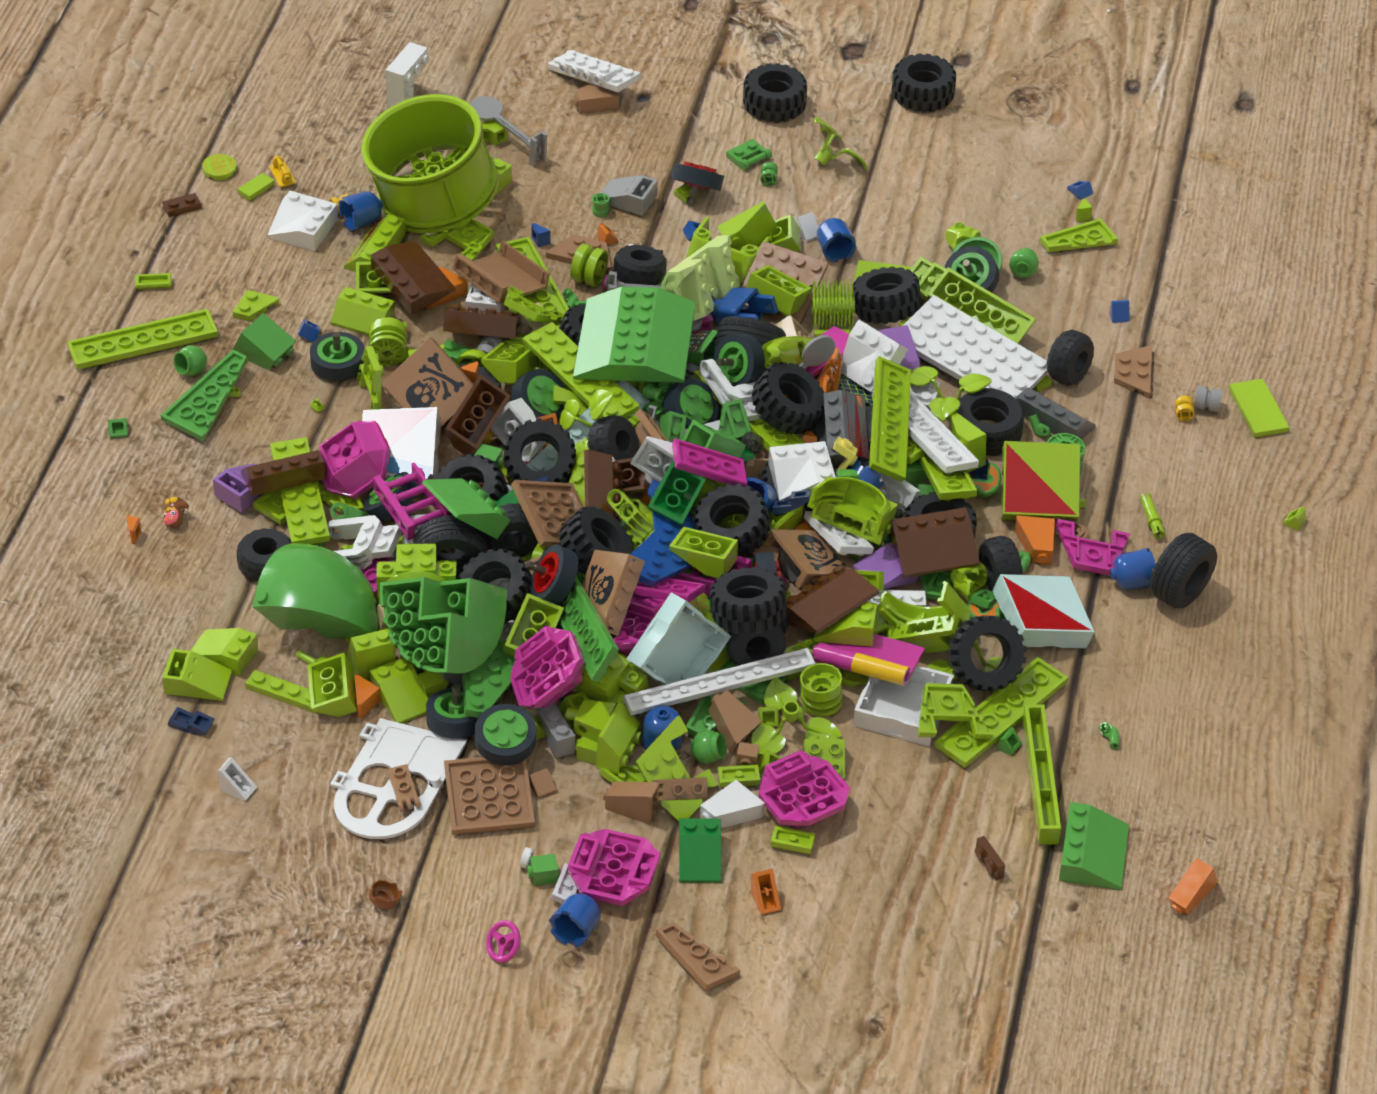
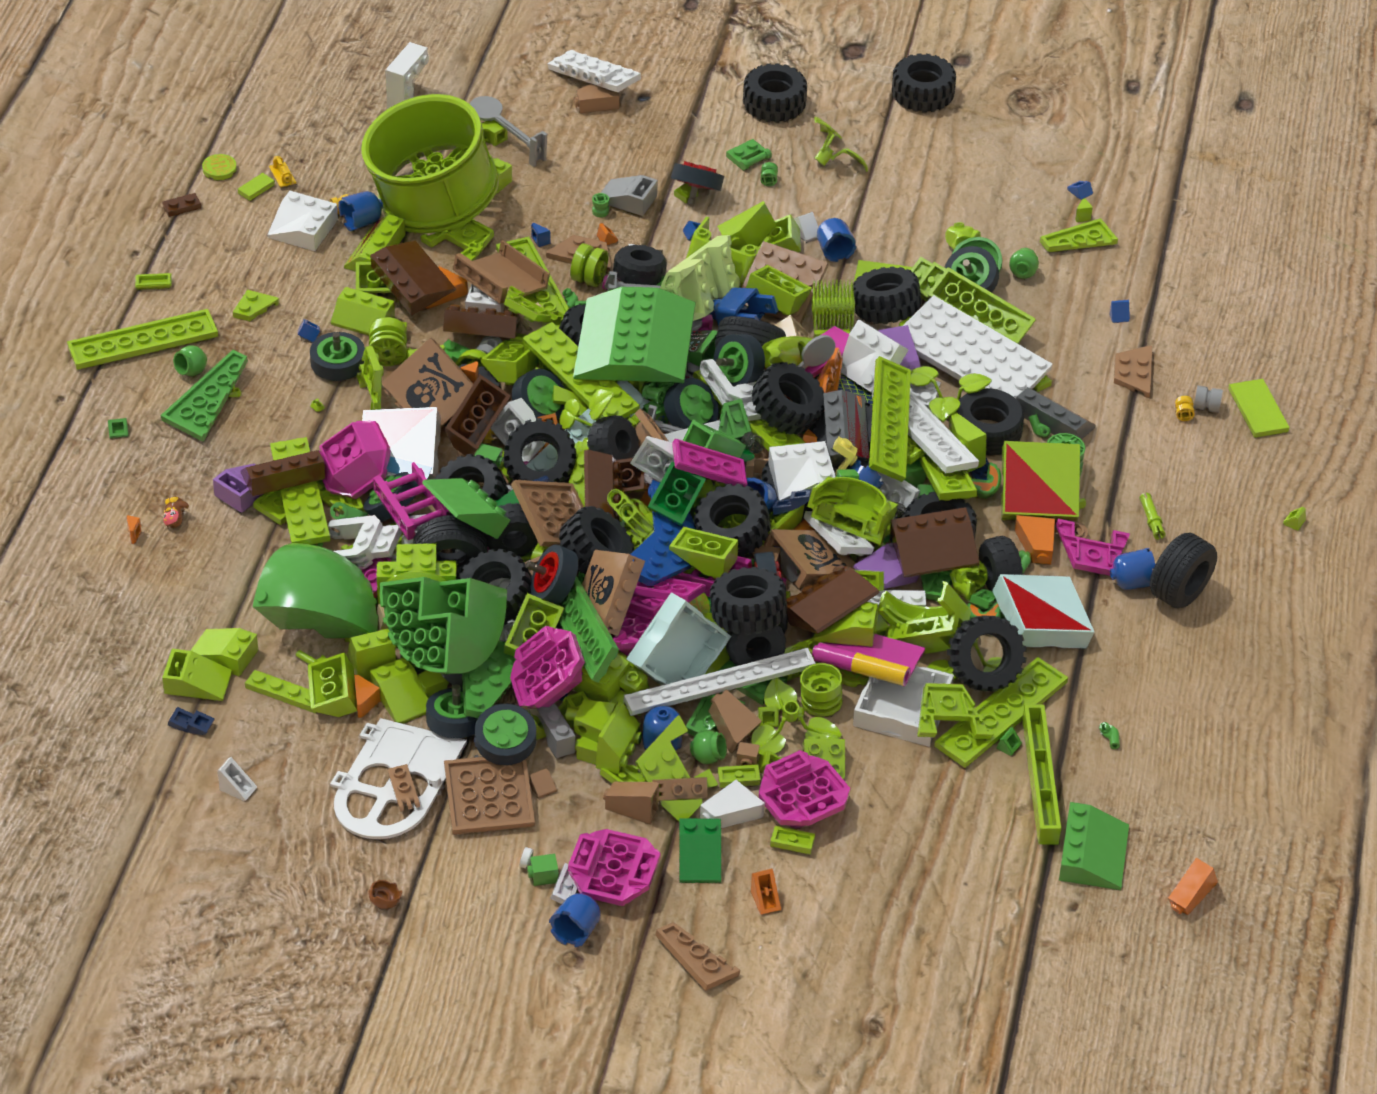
bright green slope [233,313,296,371] -> none
black tyre [237,528,291,582] -> none
dark pink piece [486,920,521,963] -> none
bright green panel [659,411,687,442] -> none
reddish brown plate [975,836,1005,881] -> none
black tyre [1046,329,1094,386] -> none

